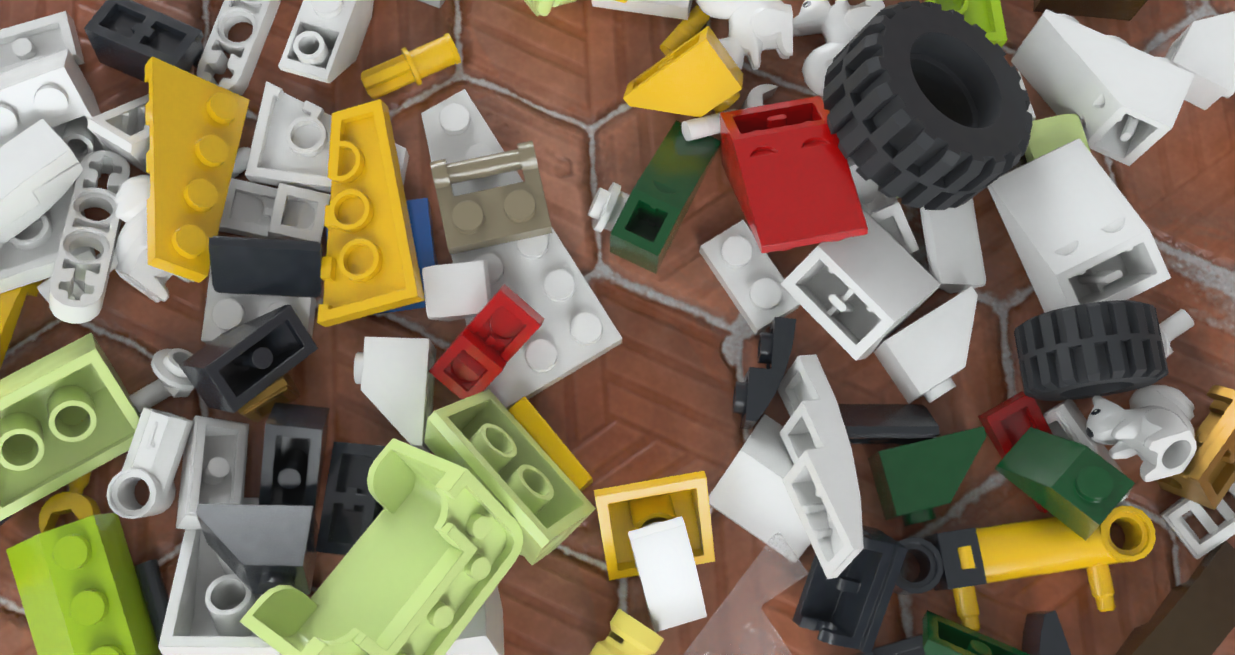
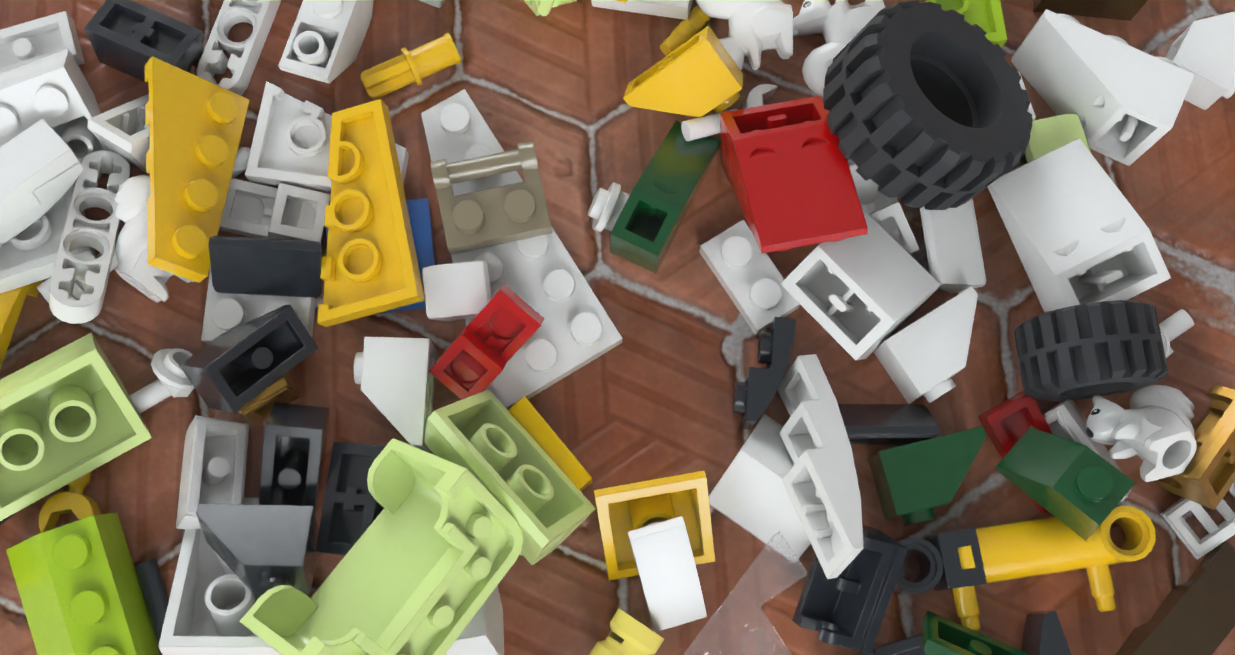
white piece [106,407,193,519] -> none

